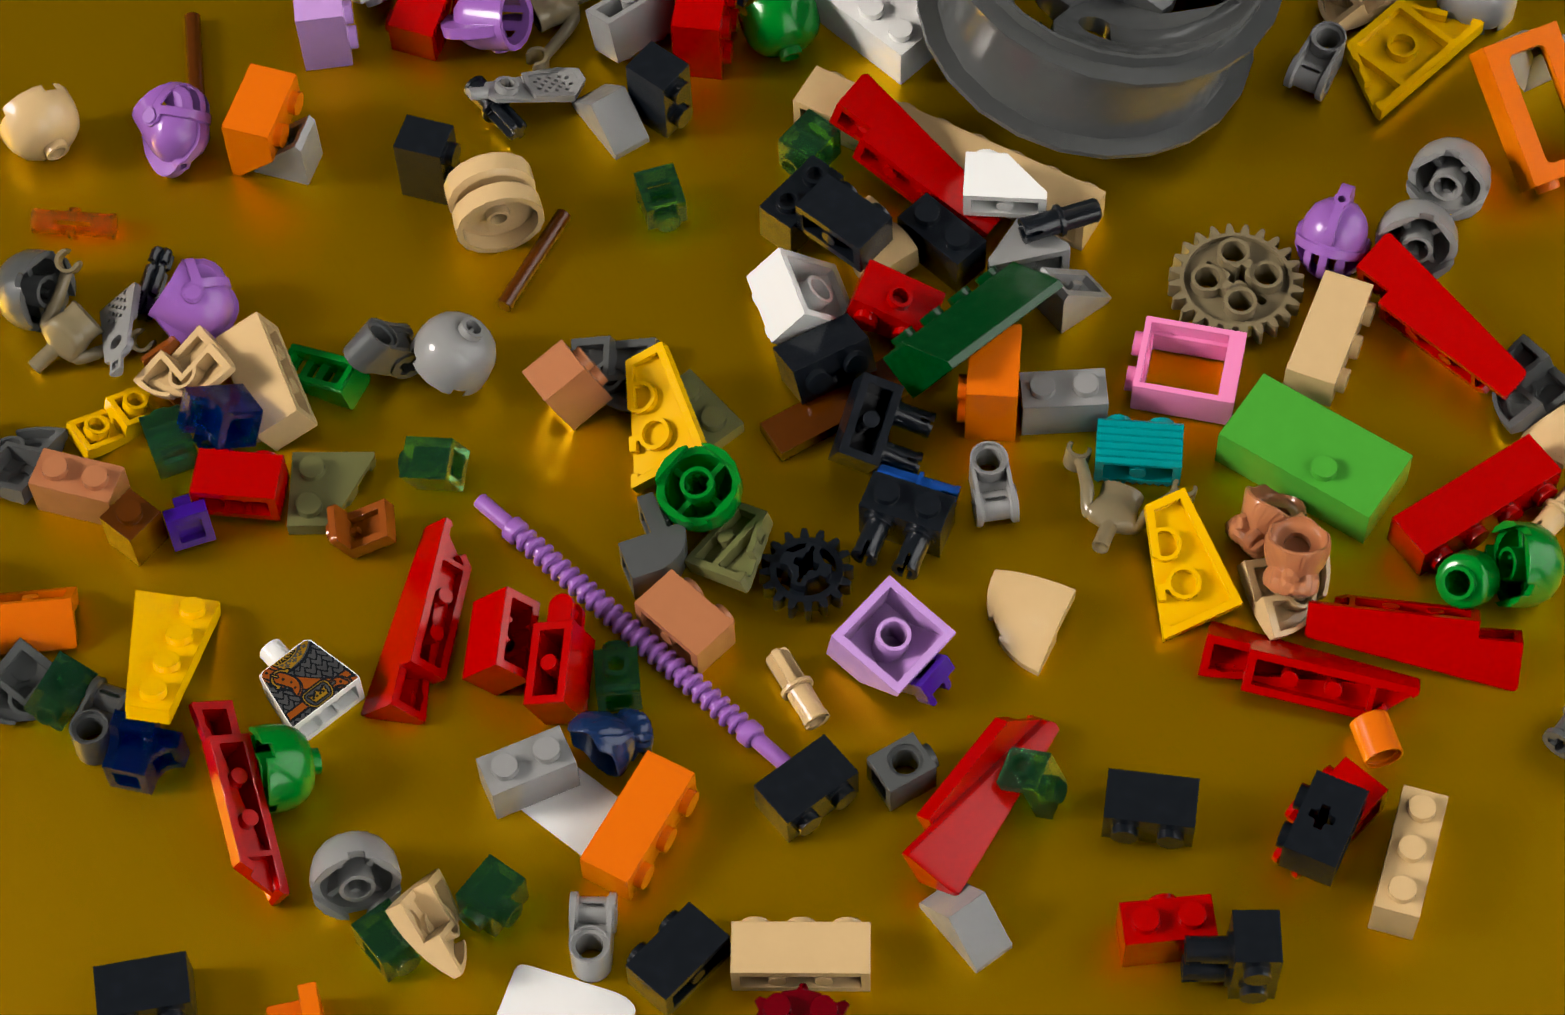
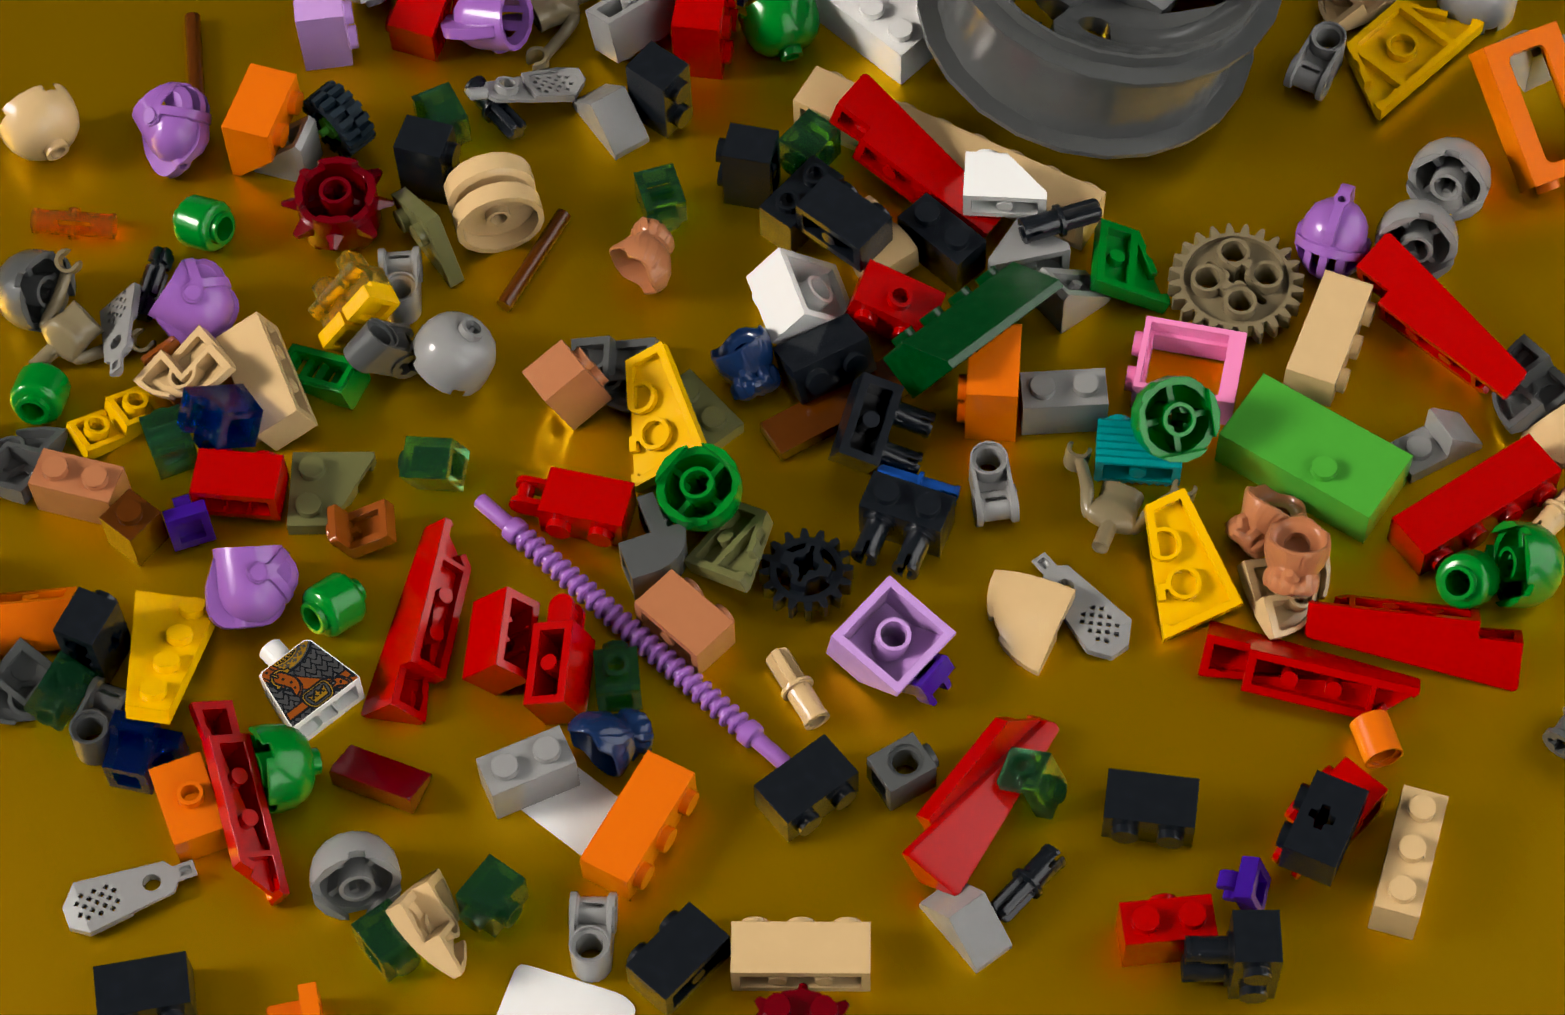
none -> green head [9,362,71,425]
none -> black brick [53,587,131,684]
none -> light grey piece [62,859,198,937]
none -> orange brick [148,751,228,863]
none -> green head [172,195,236,252]
none -> medium lavender helmet [205,545,299,630]
none -> dark red brick [281,156,395,252]
none -> green head [300,572,367,637]
none -> black wheel [302,80,376,158]
none -> hips [307,250,401,353]
none -> dark red slope [329,745,432,814]
none -> light grey piece [378,246,423,325]
none -> olive wing [391,187,465,288]
none -> clear green brick [411,82,472,146]
none -> red brick [509,466,637,547]
none -> nougat hair [609,216,675,295]
none -> dark blue hair [711,325,782,402]
none -> black brick [716,122,781,209]
none -> black axle [990,844,1066,923]
none -> light grey piece [1031,552,1132,661]
none -> green wing [1089,218,1170,314]
none -> green cylinder [1130,375,1221,462]
none -> dark purple tile [1216,856,1271,910]
none -> light grey slope [1390,408,1483,484]

